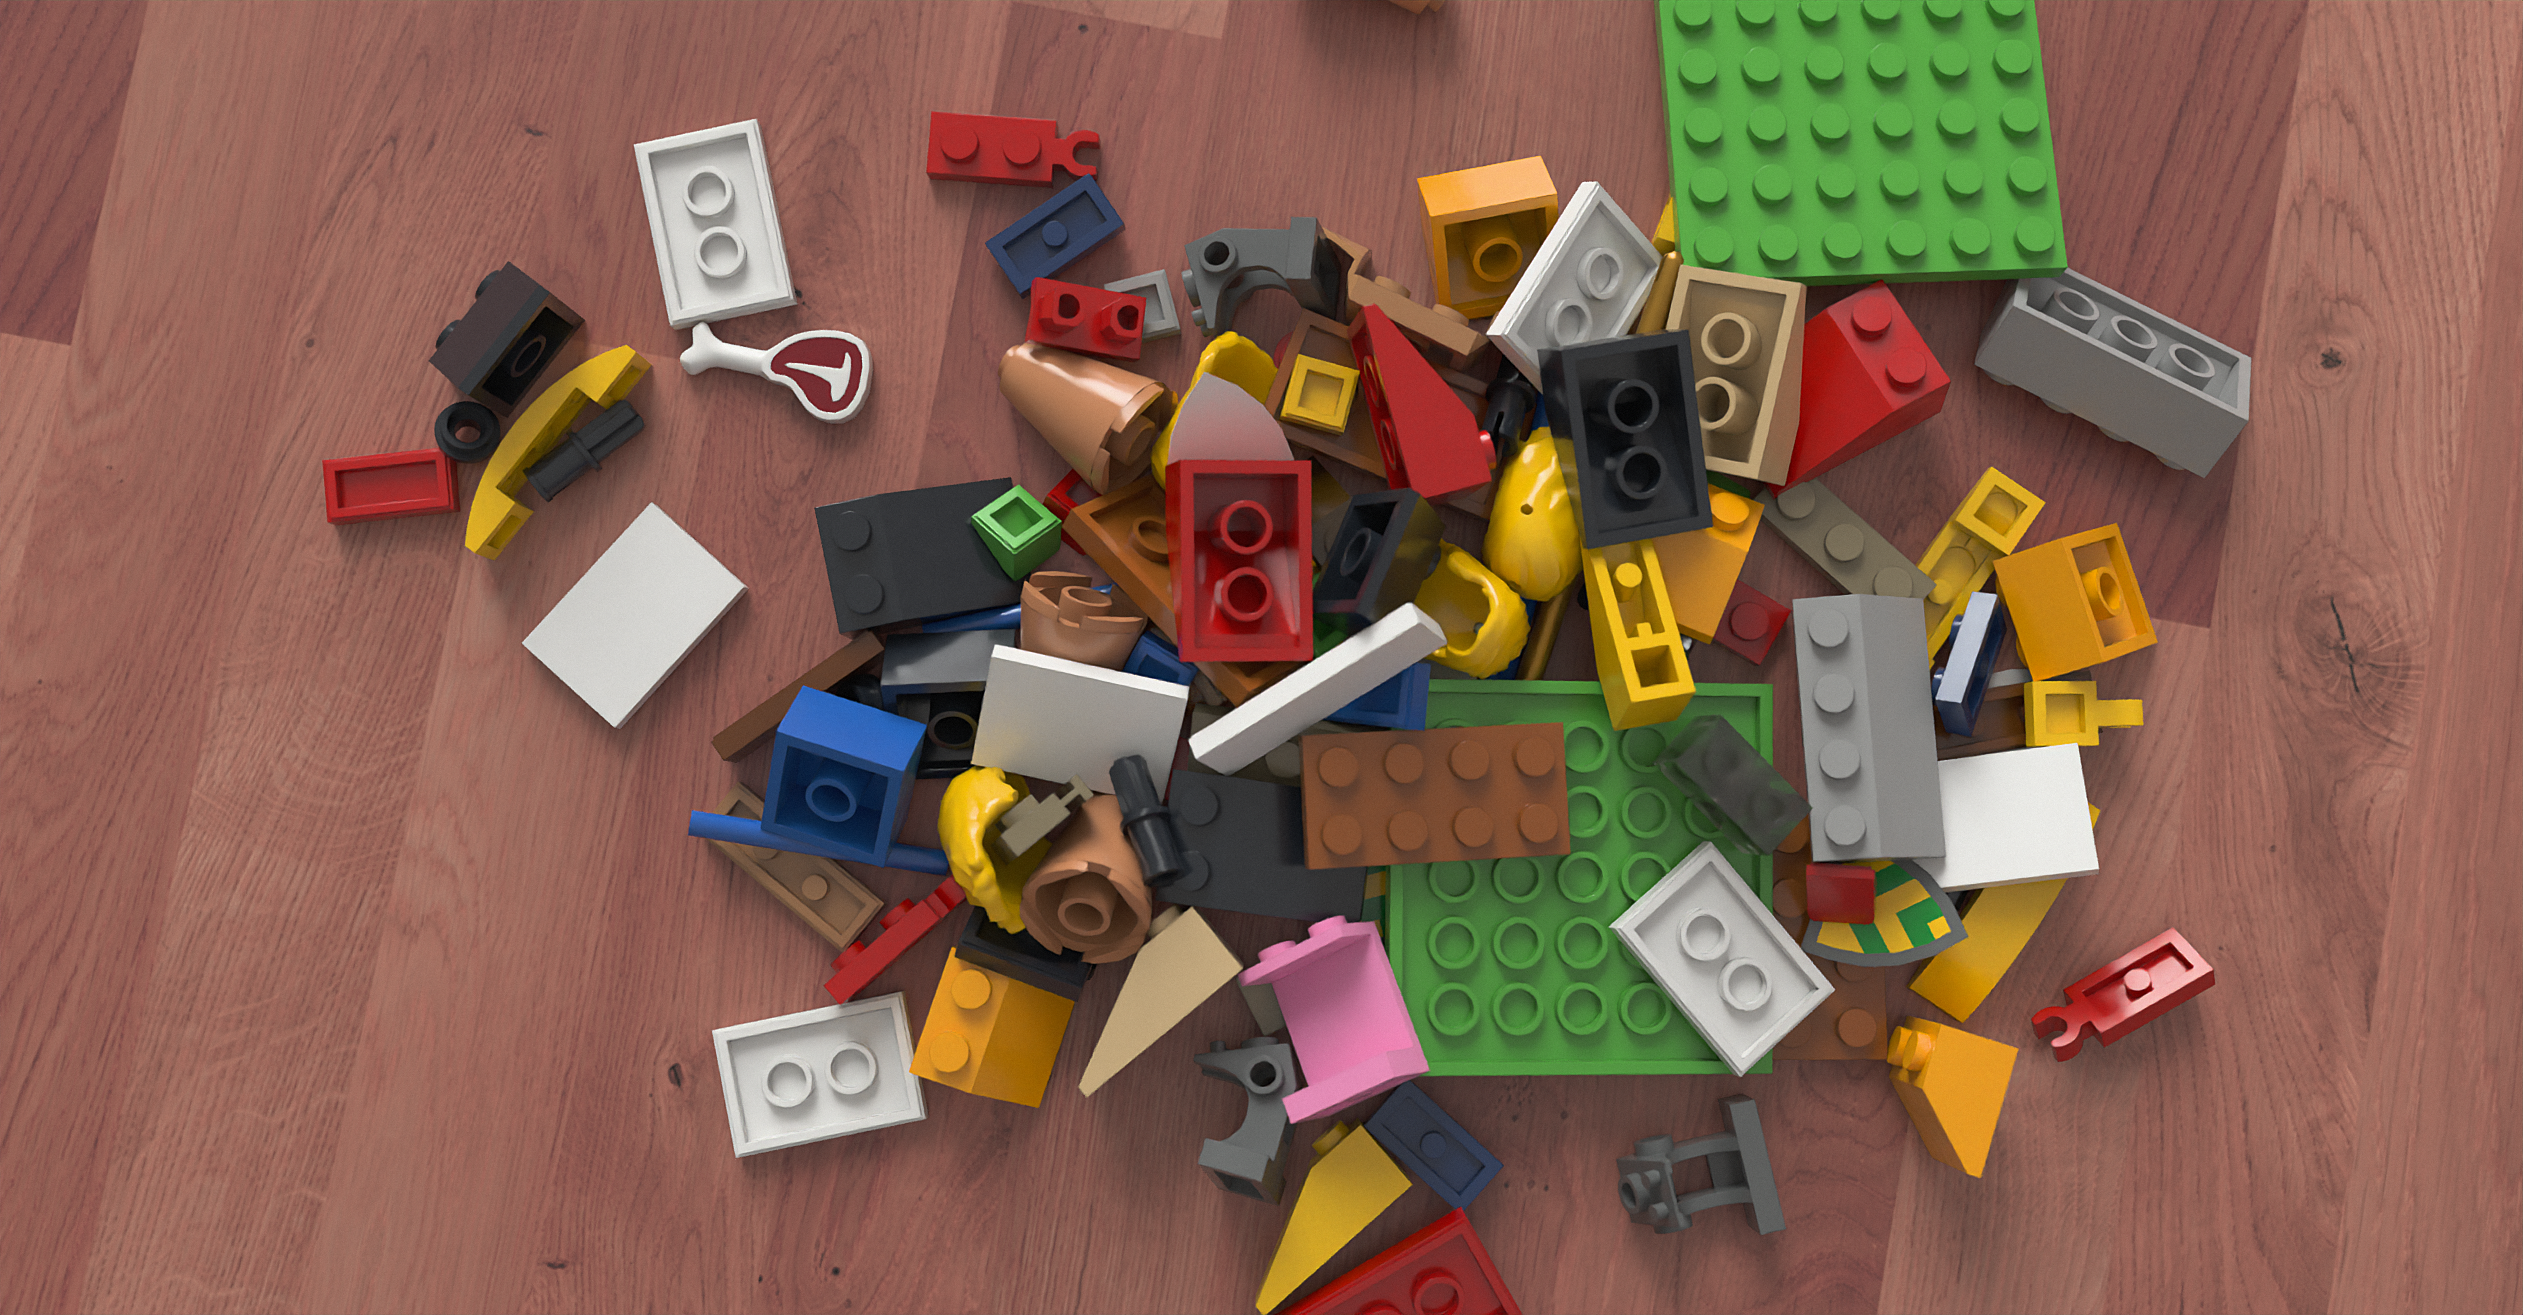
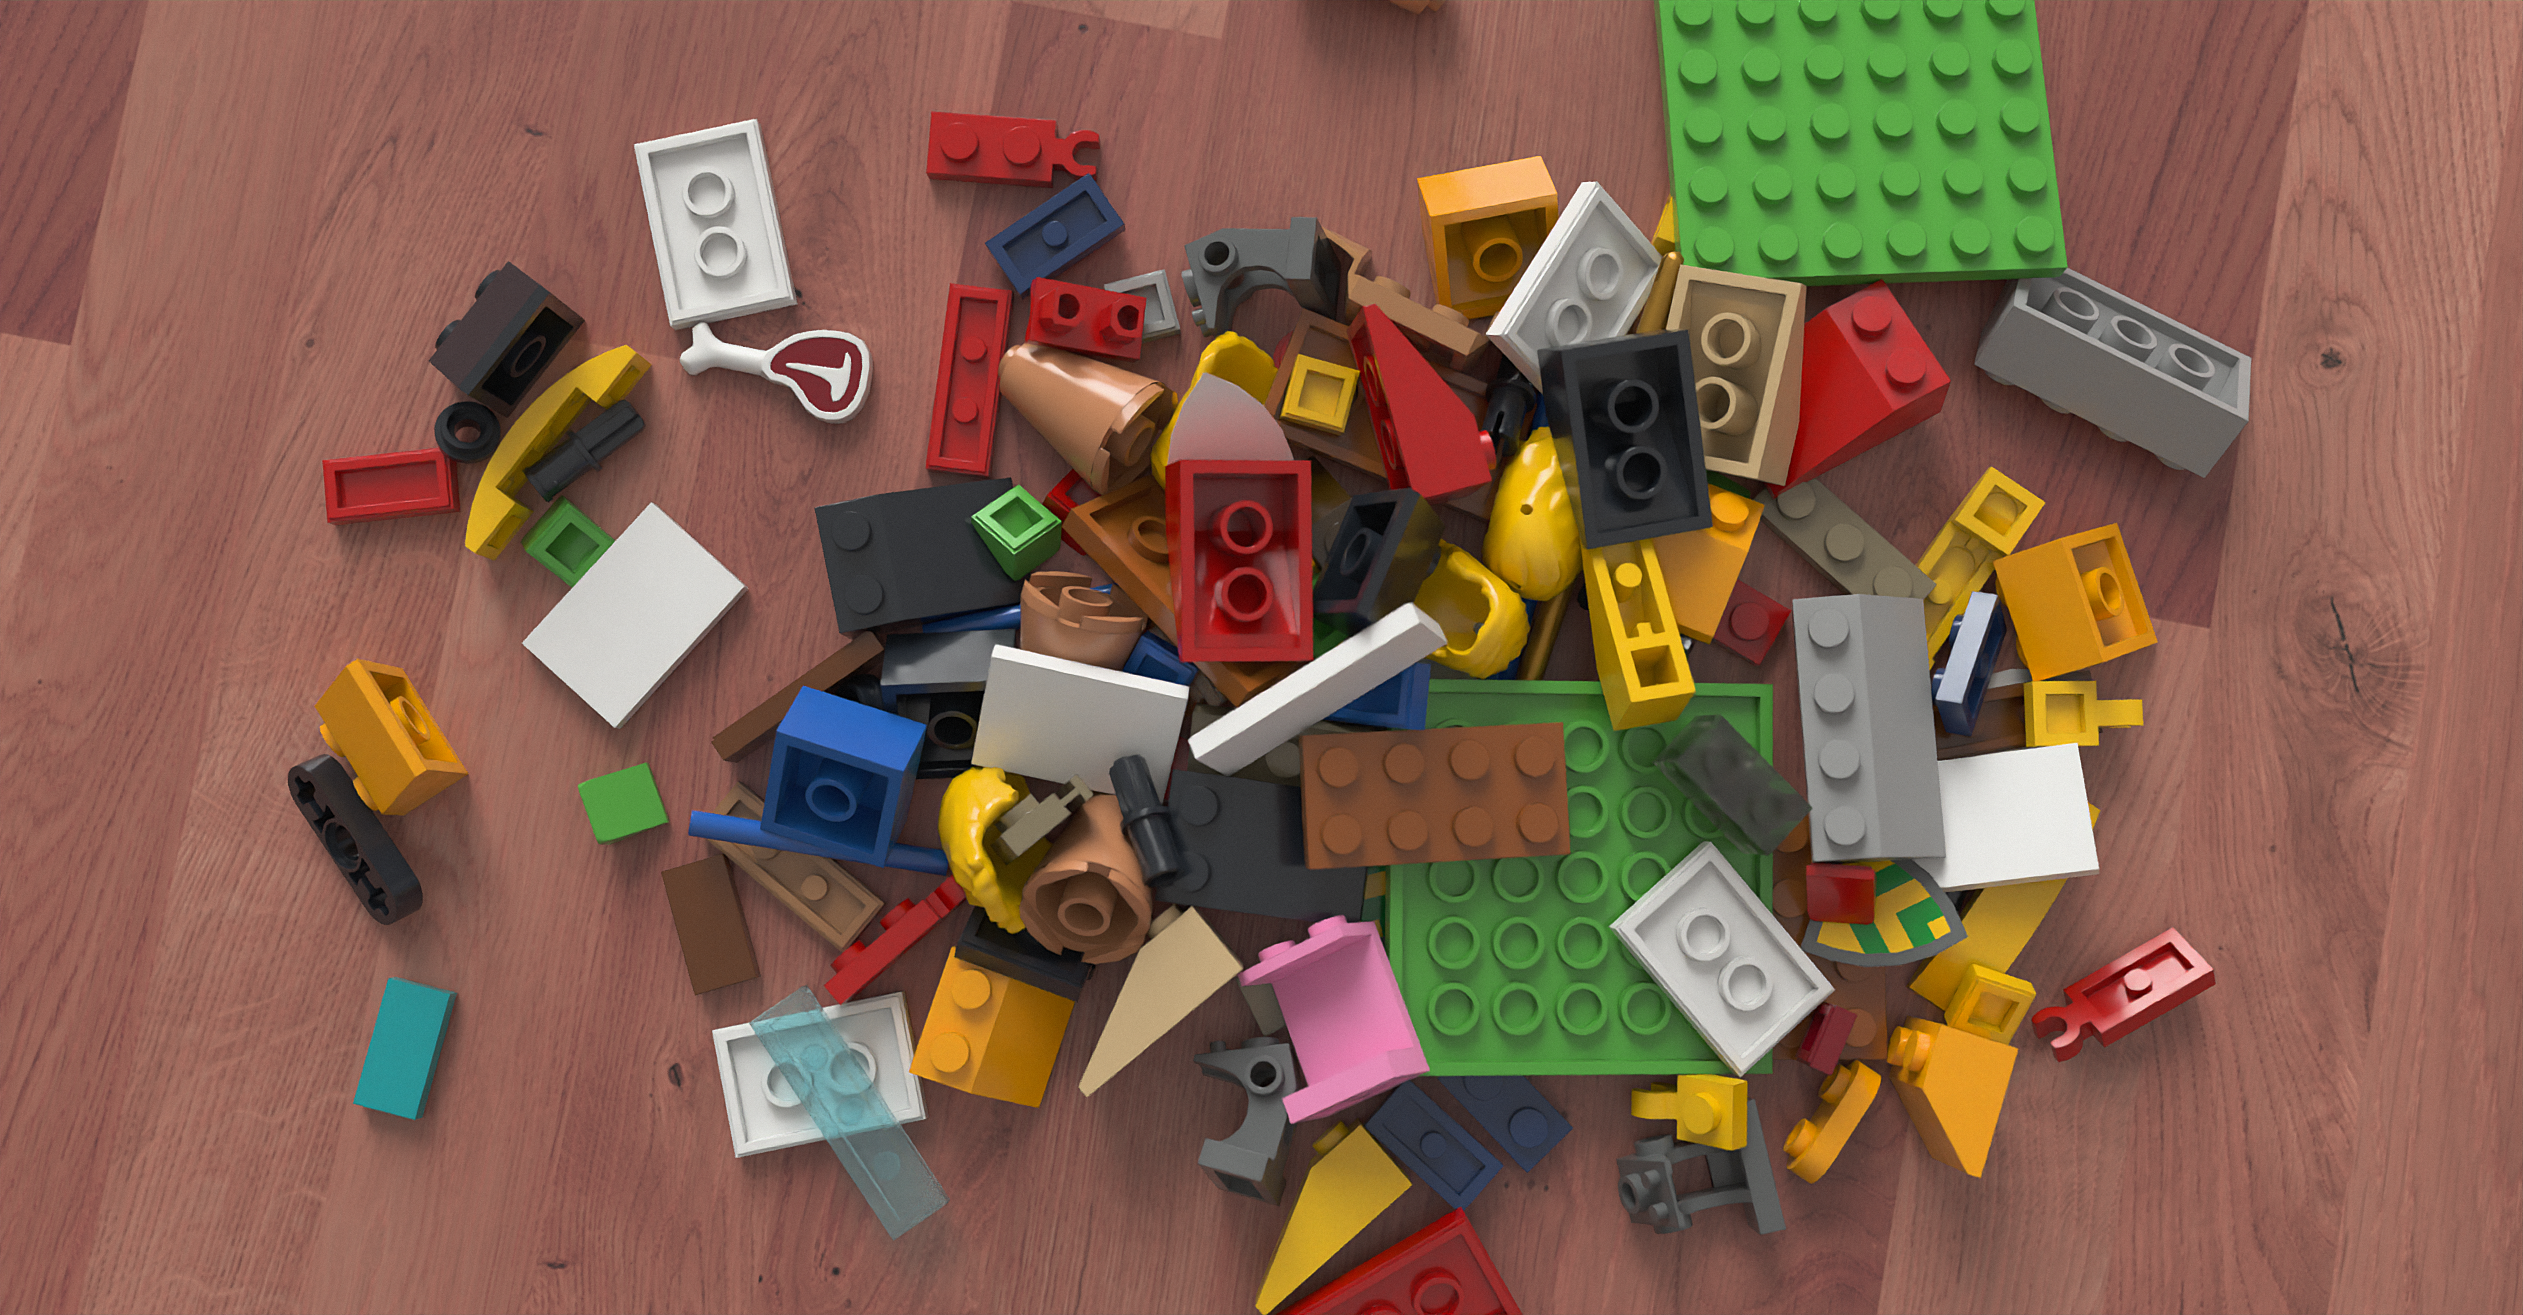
none -> black beam [288,754,423,925]
none -> light orange slope [315,659,468,815]
none -> teal tile [353,977,457,1120]
none -> bright green slope [521,495,616,588]
none -> bright green slope [578,763,670,845]
none -> reddish brown tile [661,854,761,995]
none -> clear light blue tile [749,985,950,1241]
none -> red tile [925,283,1015,479]
none -> dark blue plate [1436,1075,1573,1173]
none -> yellow plate [1631,1074,1748,1151]
none -> light orange plate [1783,1060,1881,1184]
none -> dark red tile [1795,1002,1858,1076]
none -> yellow tile [1944,963,2036,1045]

